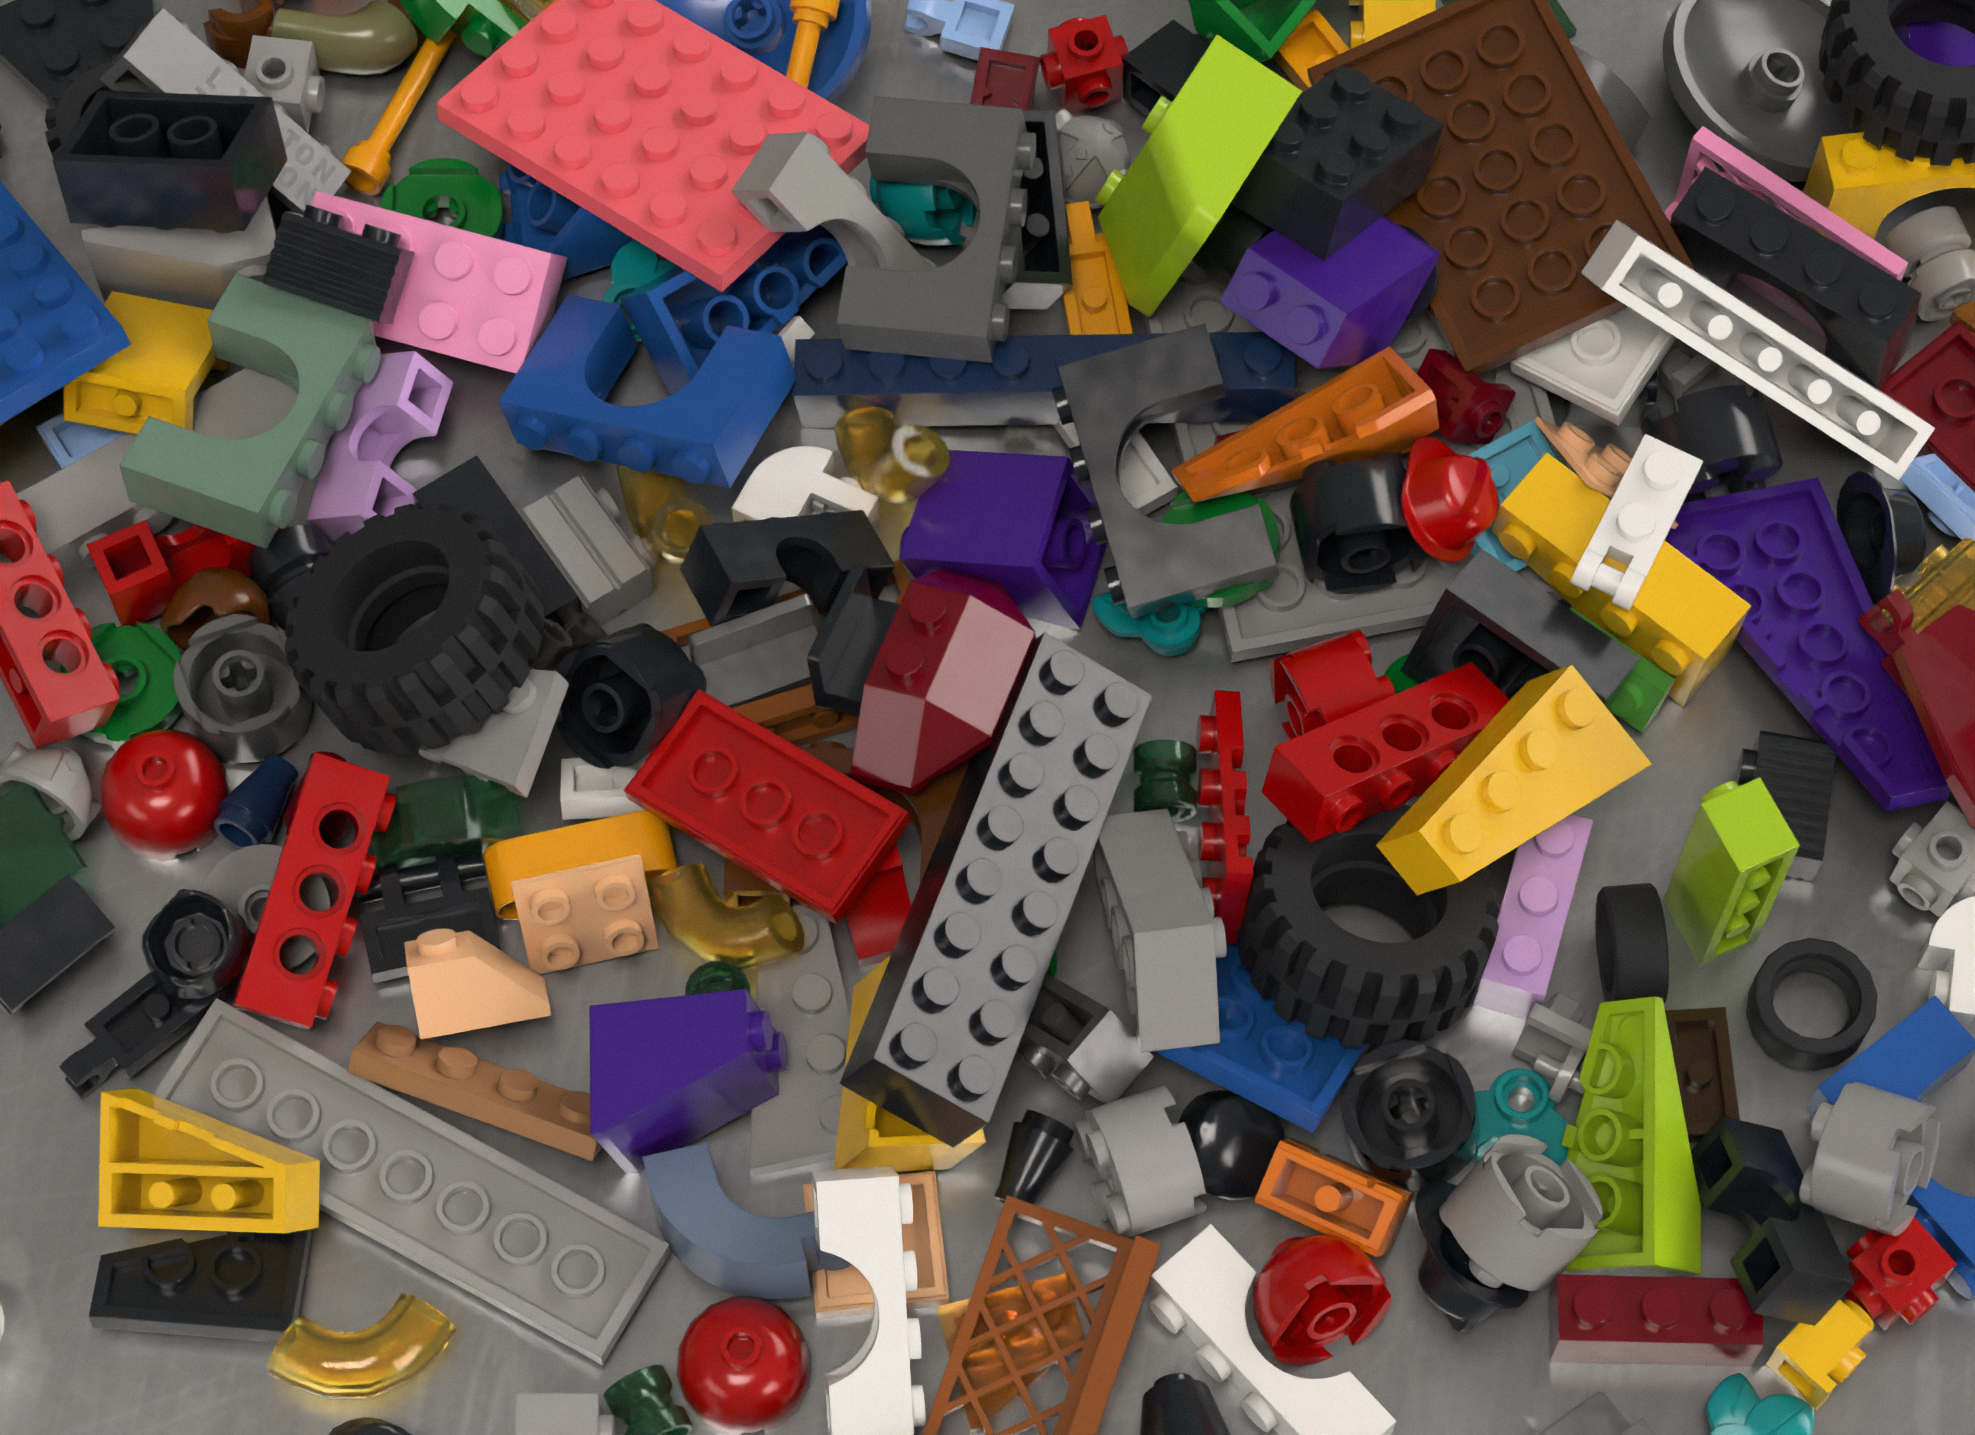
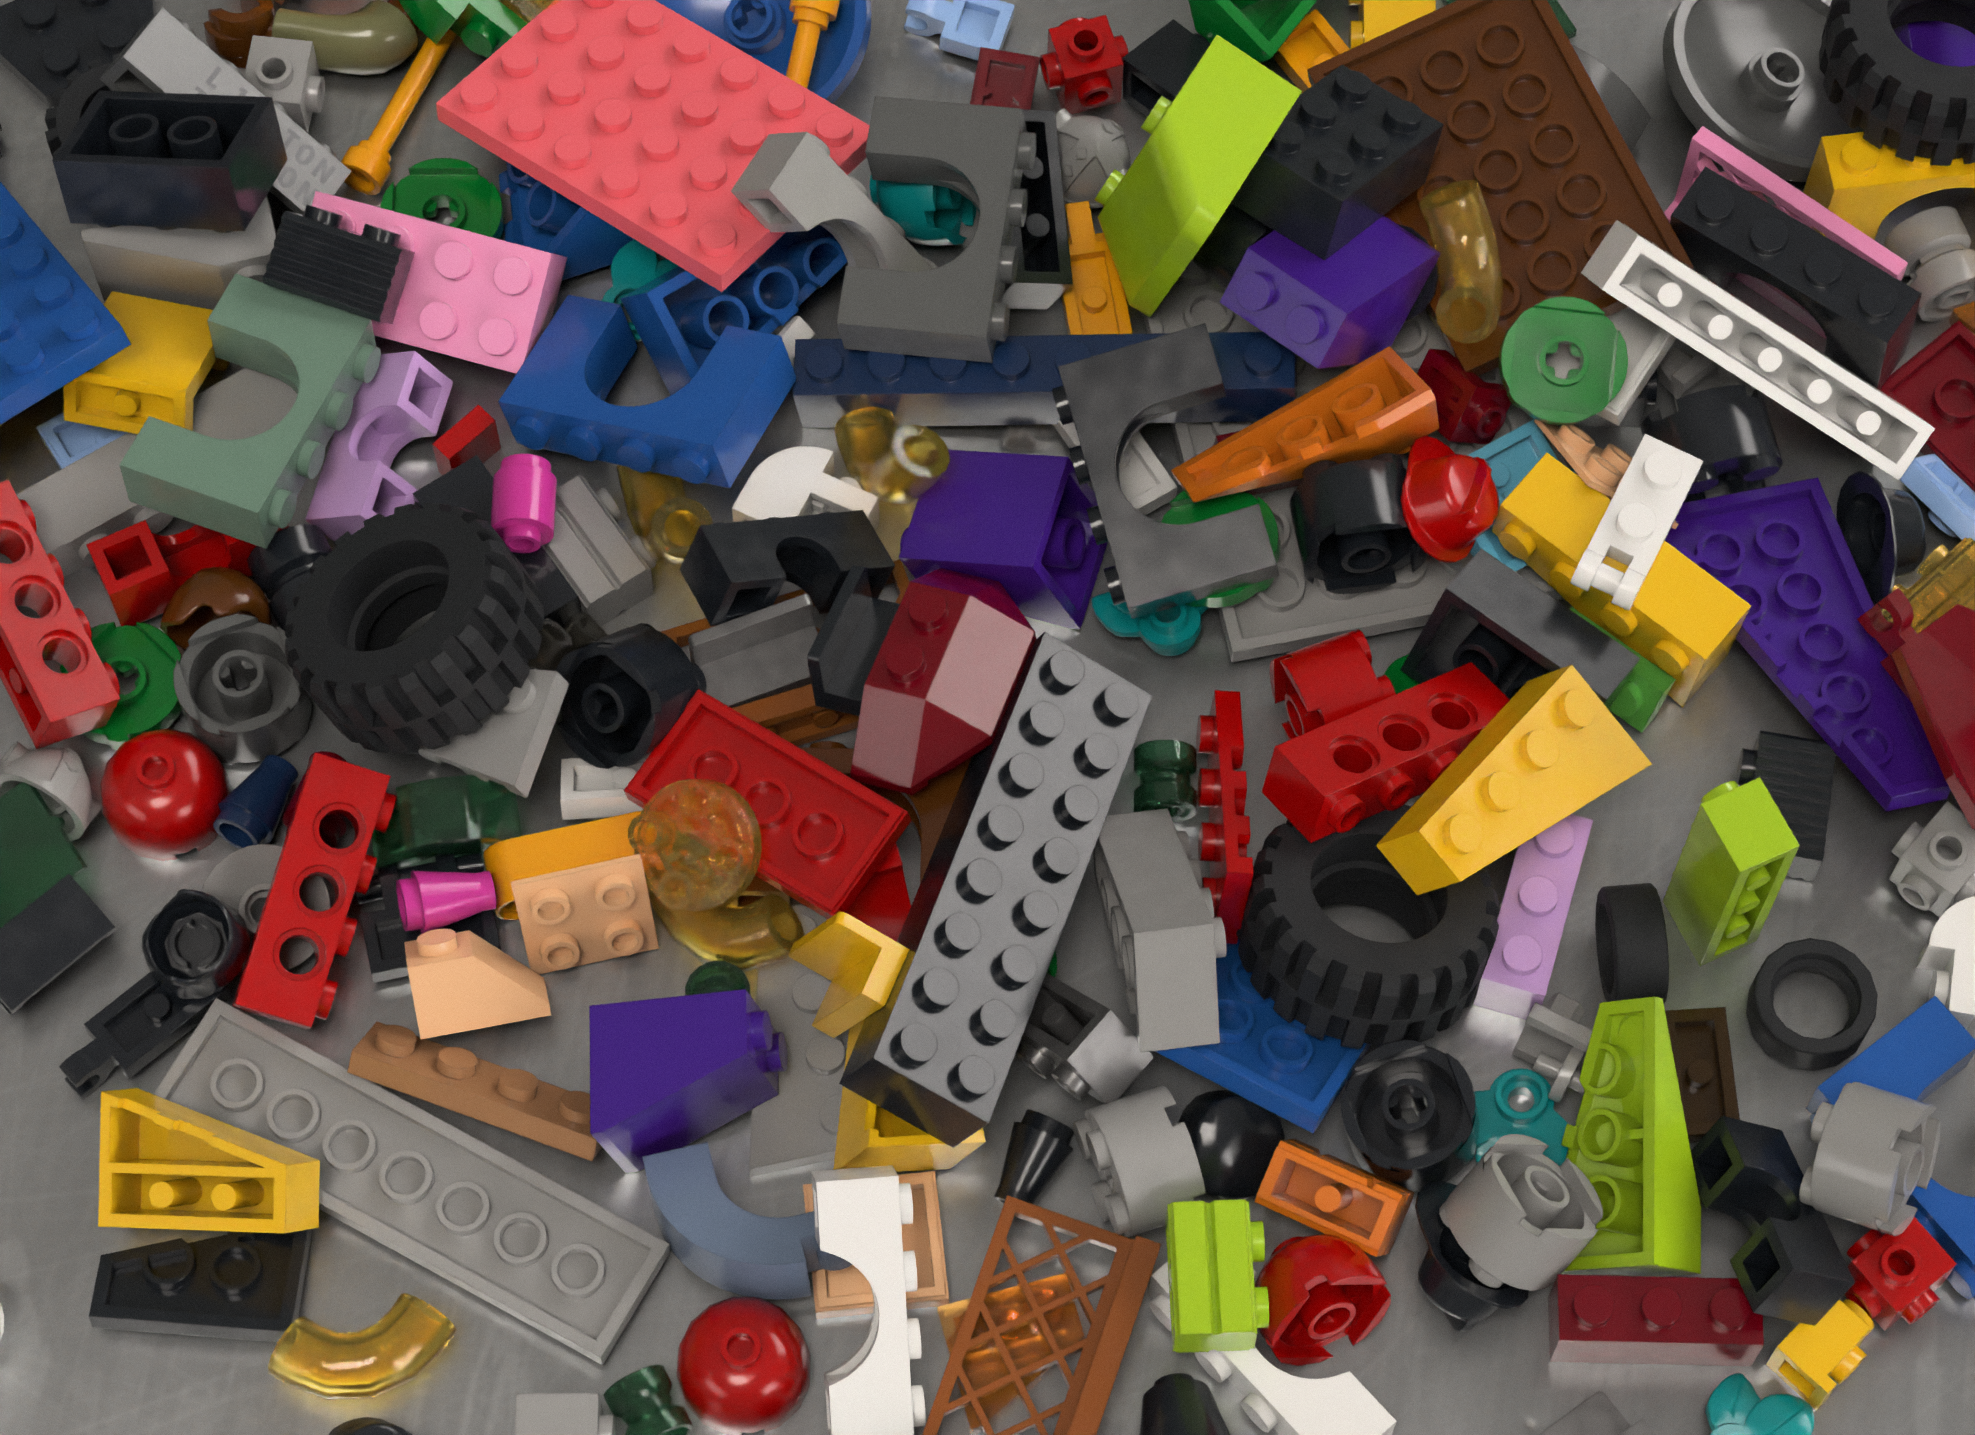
none -> dark pink cone [396,871,496,934]
none -> red tile [432,404,501,475]
none -> dark pink brick [490,454,557,553]
none -> clear yellow tile [628,779,762,911]
none -> yellow panel [788,911,910,1038]
none -> lime brick [1165,1199,1269,1353]
none -> clear yellow cylinder [1420,180,1504,344]
none -> green plate [1498,296,1628,425]

